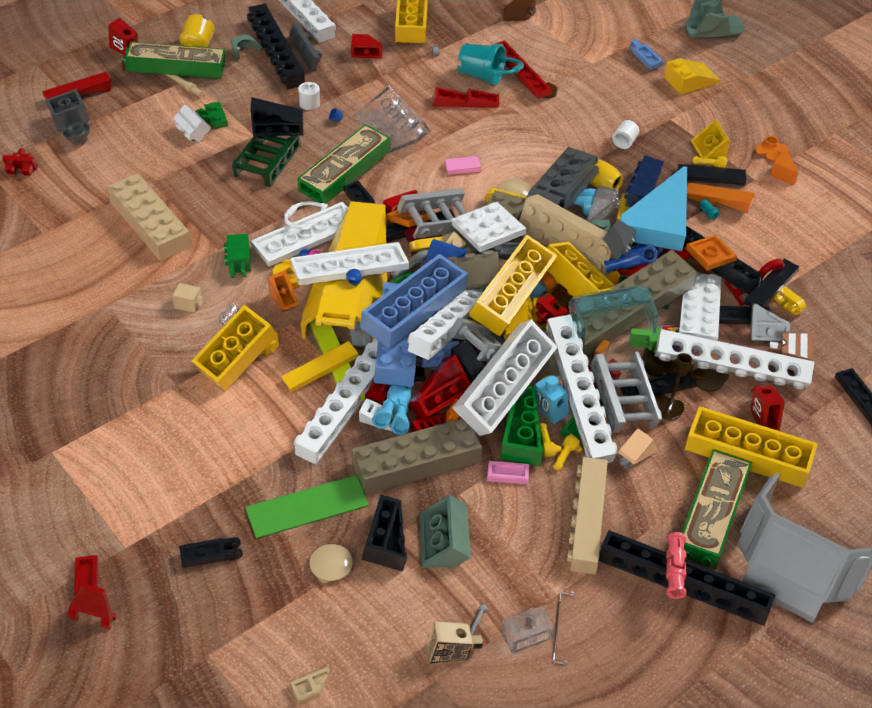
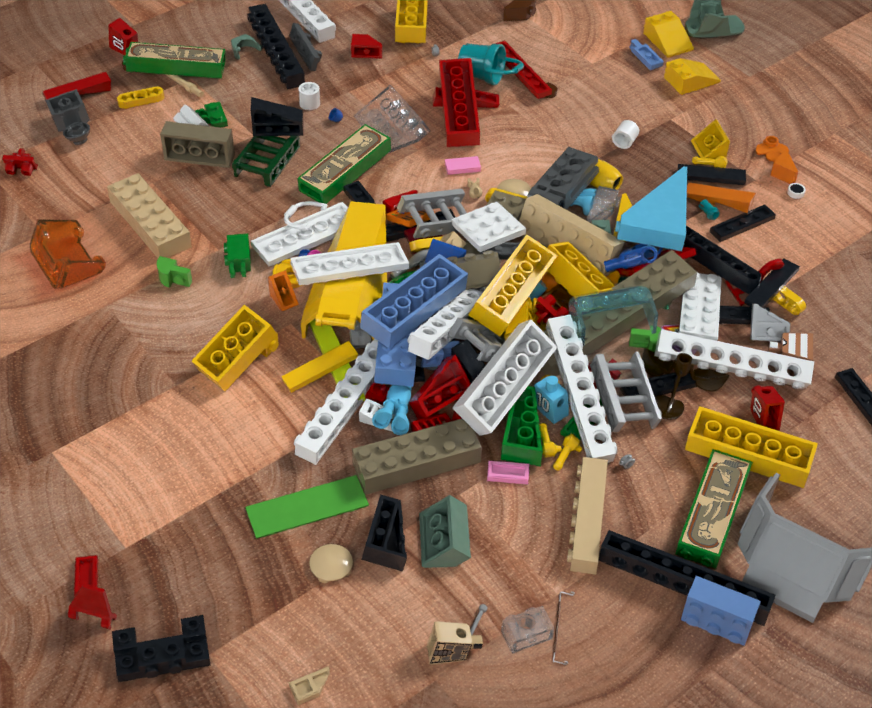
tan brick [172,283,203,313] -> none
yellow cylinder [179,14,215,48] -> none
black hinge [179,537,243,568] -> none
clear pin [219,303,240,325] -> none
blue hinge [346,269,362,286] -> none
orange tile [446,398,459,423] -> none
orange tile [593,340,611,359] -> none
dark grey slope [604,219,636,260] -> none
light nougat slope [619,429,658,464] -> none
dark blue brick [624,155,664,207] -> none
coral piece [666,532,687,599] -> none
orange tile [685,235,737,271] -> none
none -> clear orange windscreen [30,219,106,289]
none -> black bracket [112,615,211,683]
none -> yellow beam [117,87,164,109]
none -> bright green brick [157,256,192,288]
none -> dark tan brick [160,121,235,168]
none -> red brick [439,58,480,147]
none -> tan arm [468,178,482,199]
none -> yellow slope [643,11,694,58]
none -> medium blue brick [681,576,761,646]
none -> black tile [709,204,776,242]
none -> tile [787,183,806,199]

